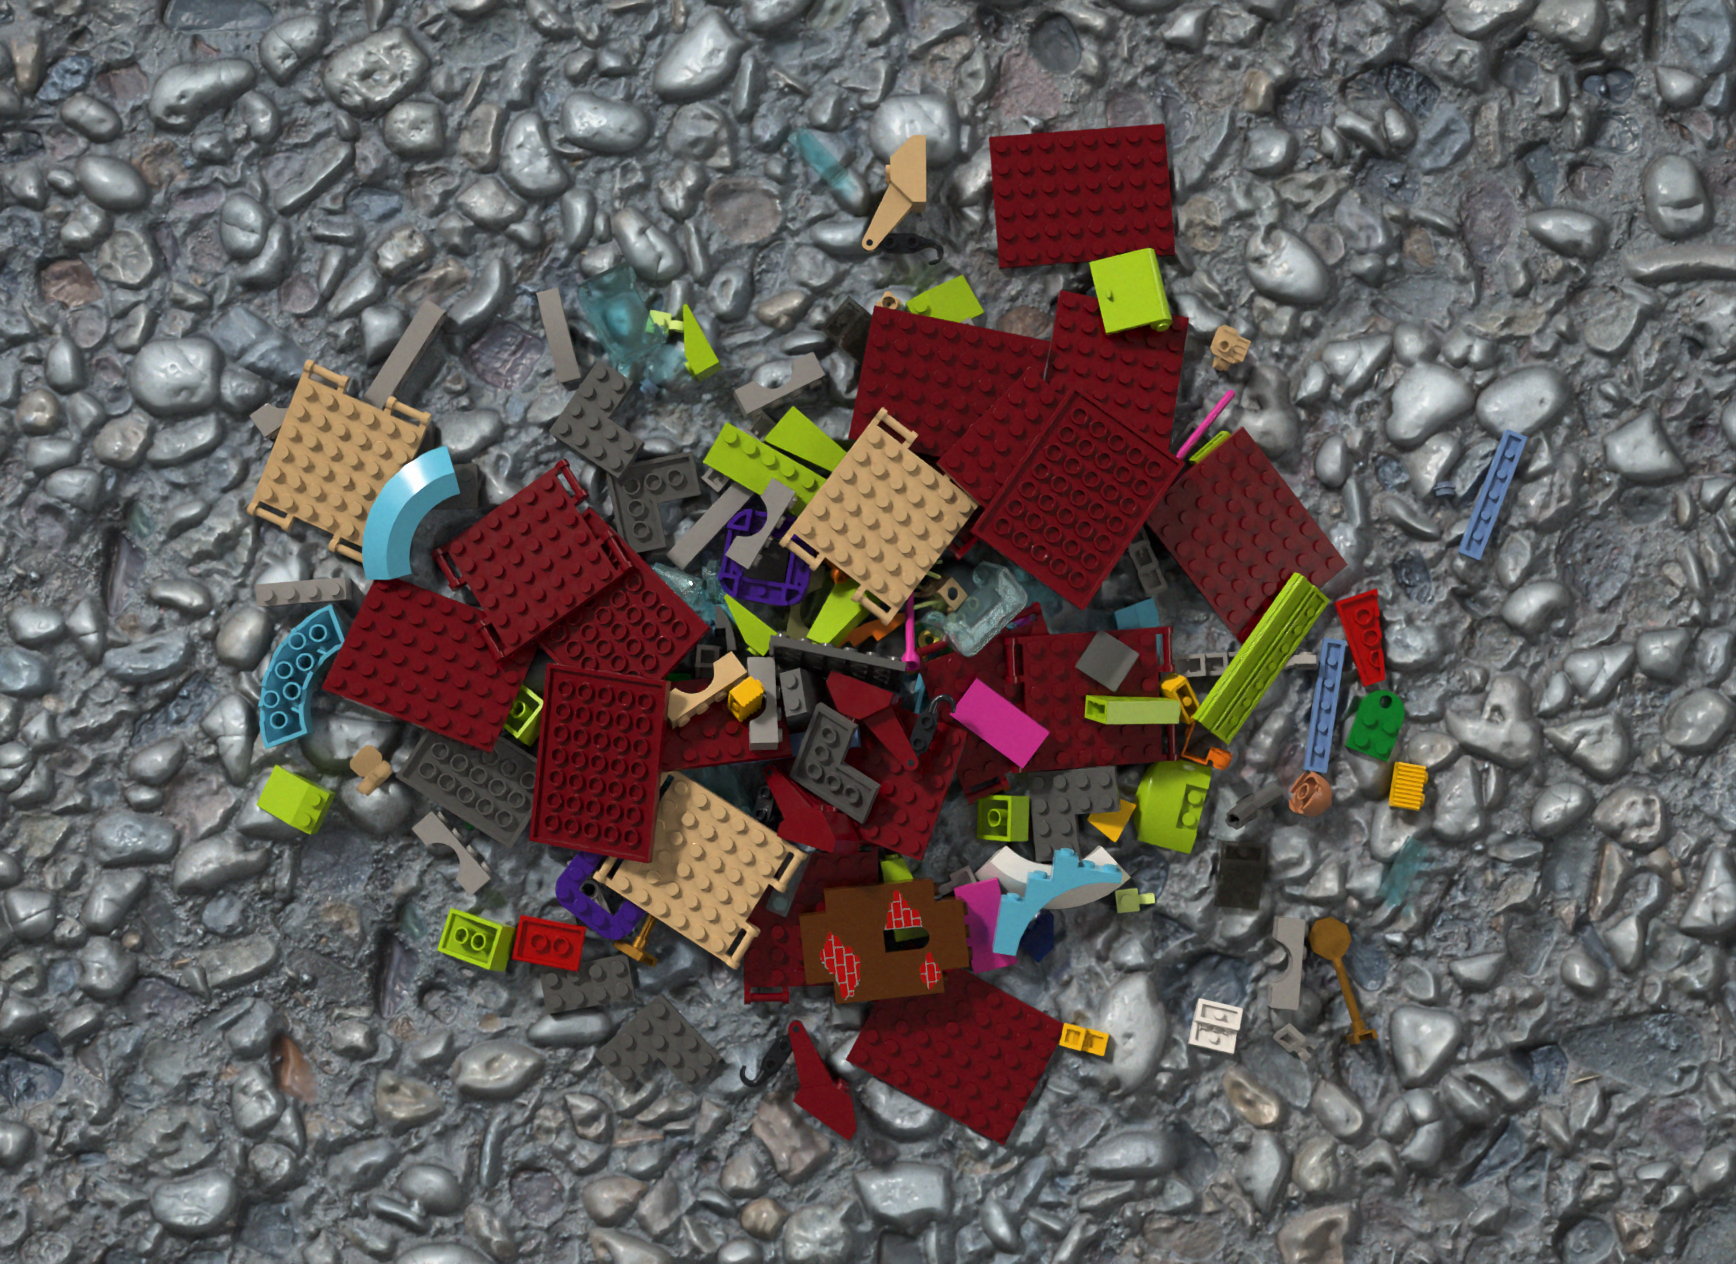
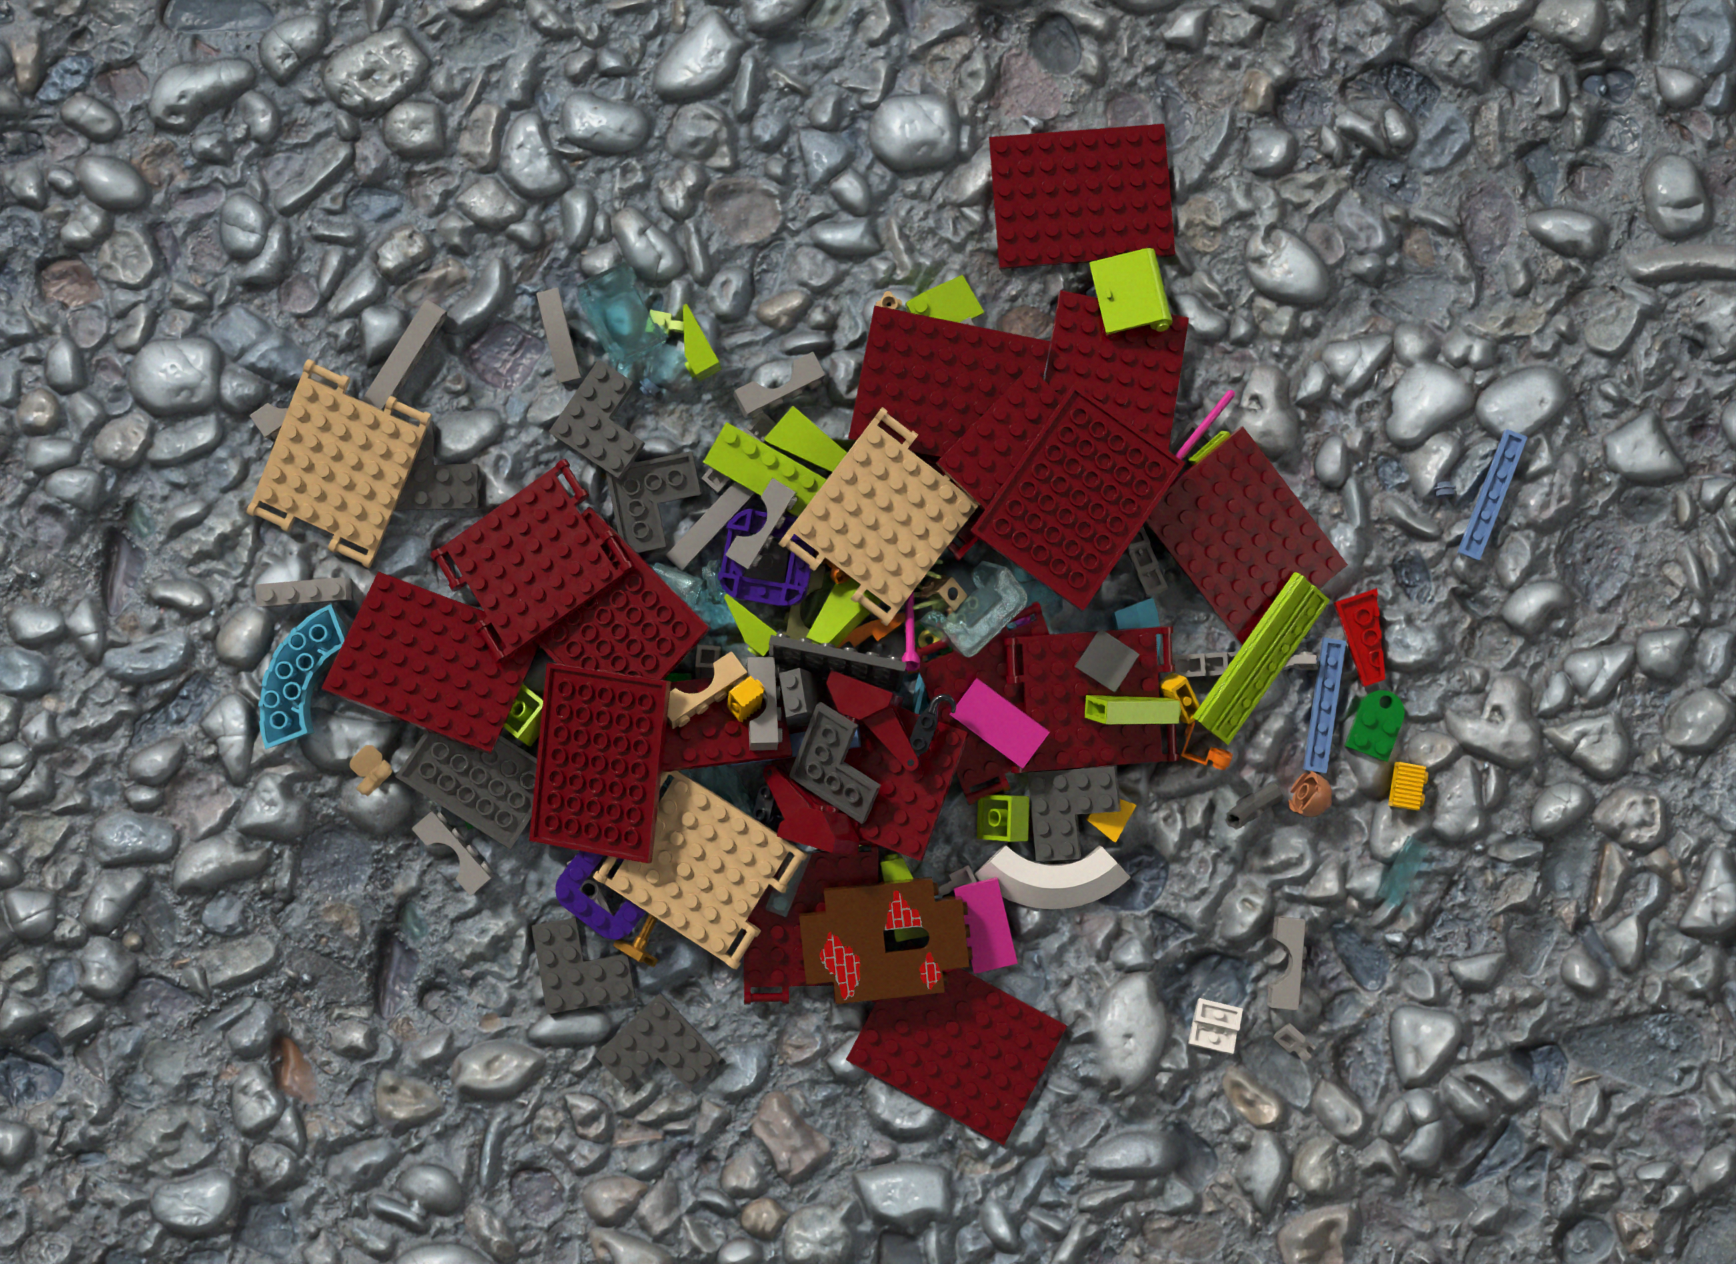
lime slope [256,765,336,835] -> none
medium azure brick [362,445,460,580] -> none
lime slope [437,907,518,972] -> none
red tile [512,914,587,972] -> none
sand blue plate [702,620,719,642] -> none
dark grey slope [715,606,739,652] -> none
dark red slope [739,1020,857,1141] -> none
clear light blue plate [787,124,848,189] -> none
clear smoke slope [820,296,872,368] -> none
tan slope [862,135,944,265] -> none
medium azure arch [992,848,1122,956] -> none
clear blue slope [1019,910,1054,963] -> none
yellow slope [1059,1023,1110,1056] -> none
yellowish green plate [1115,888,1155,913] -> none
lime slope [1133,759,1212,854] -> none
tan piece [1210,325,1251,371] -> none
clear smoke slope [1213,839,1267,909] -> none
pearl gold piece [1308,917,1378,1045] -> none

